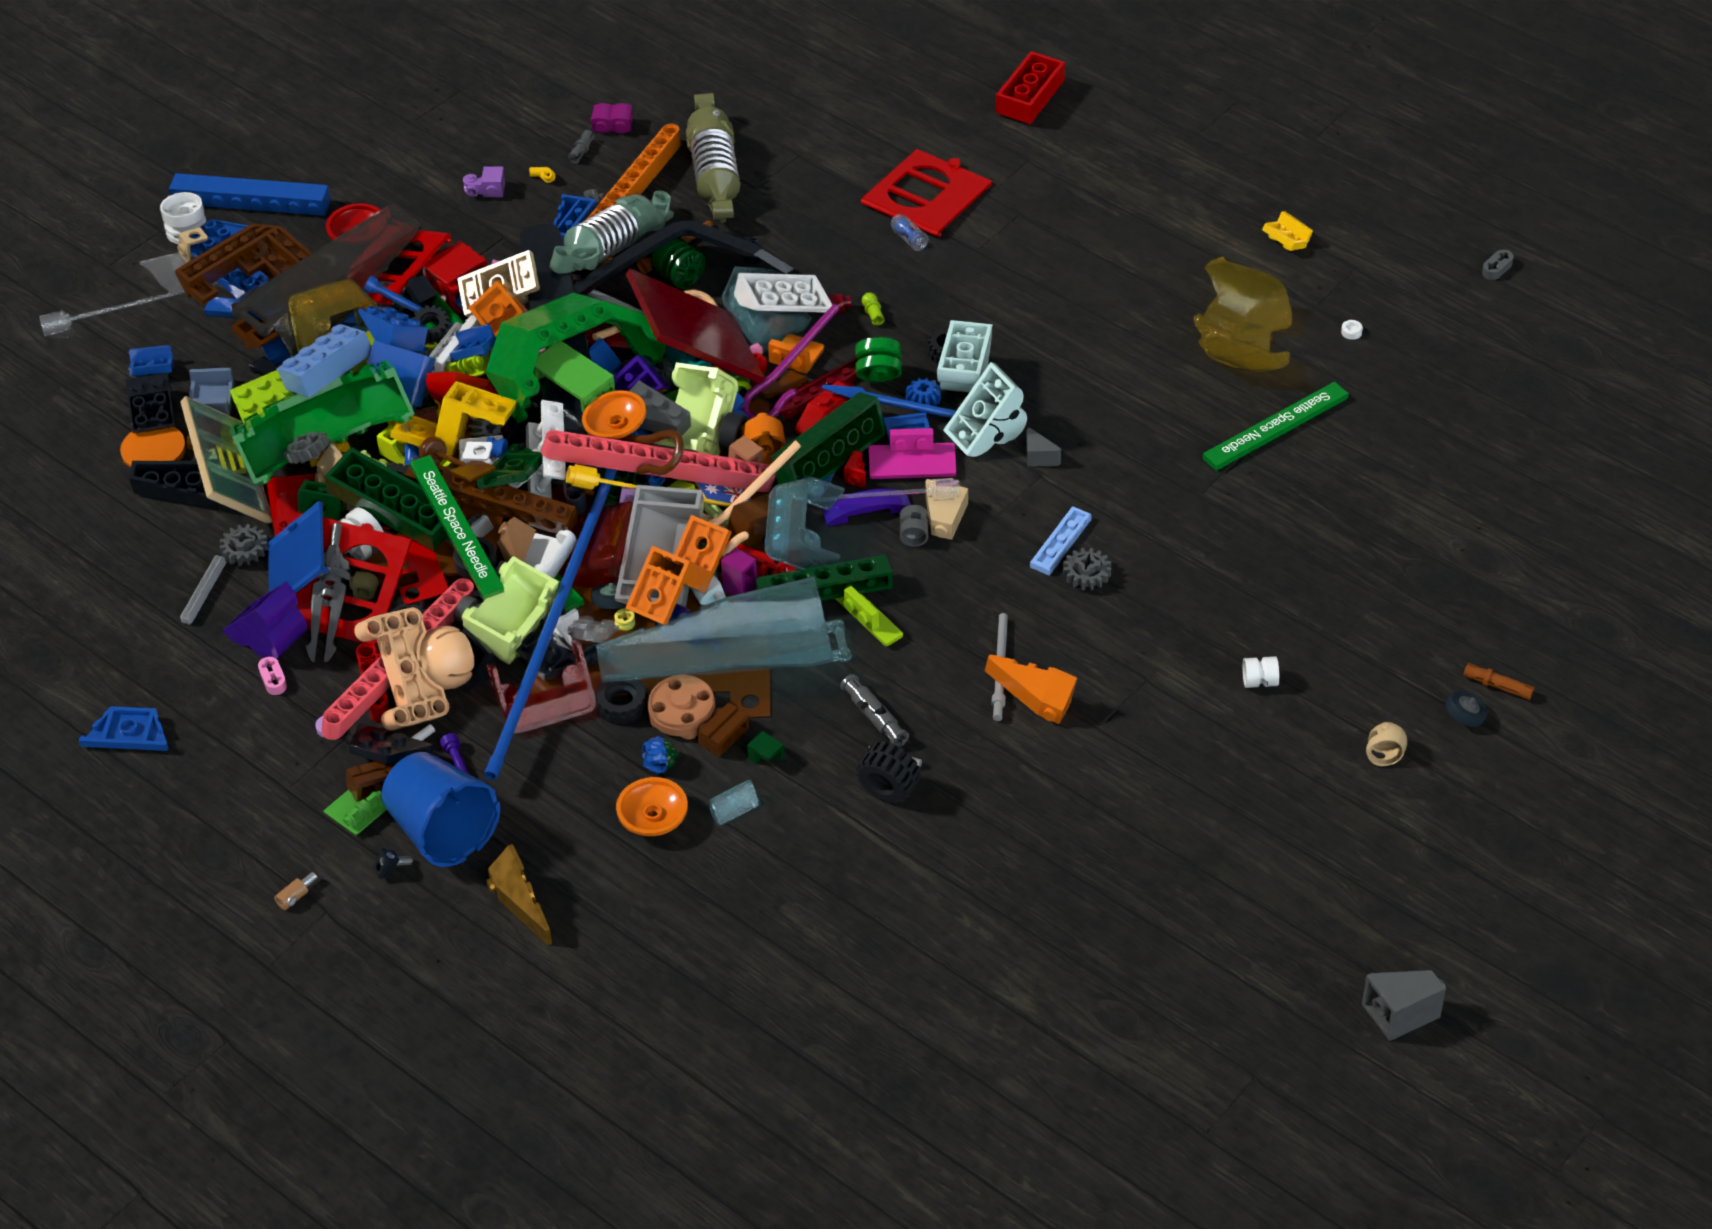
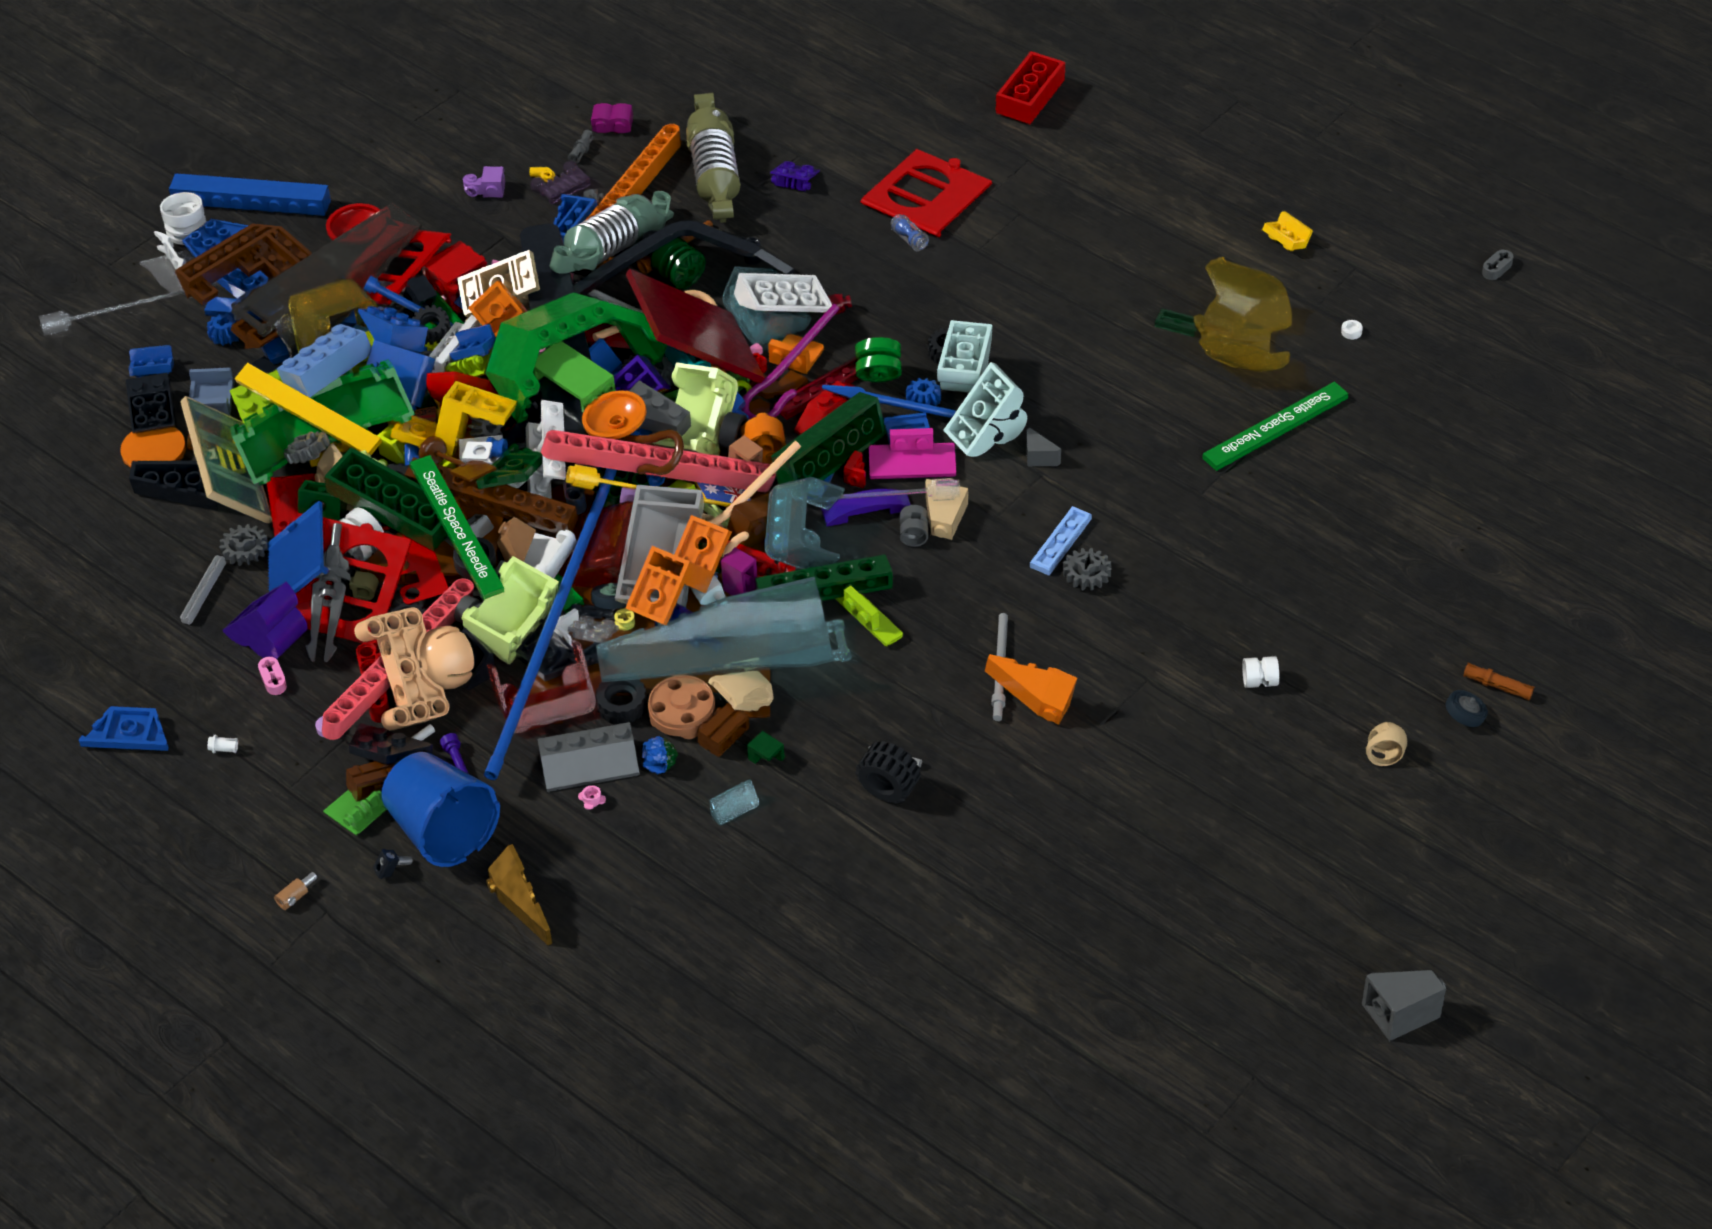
tan bracket [177,227,208,263] -> none
orange dish [616,777,688,836] -> none
dark grey piece [840,674,909,747] -> none
lime pin [862,292,885,326] -> none
none -> white piece [154,231,186,287]
none -> blue gear [207,312,240,346]
none -> white pin [207,735,238,753]
none -> yellow tile [235,363,382,456]
none -> clear purple gear [530,161,591,205]
none -> dark grey slope [538,722,640,792]
none -> black axle [571,604,616,620]
none -> bright pink plate [578,786,606,810]
none -> tan slope [708,671,774,711]
none -> dark purple hinge [770,161,820,191]
none -> clear green tile [1154,308,1201,337]

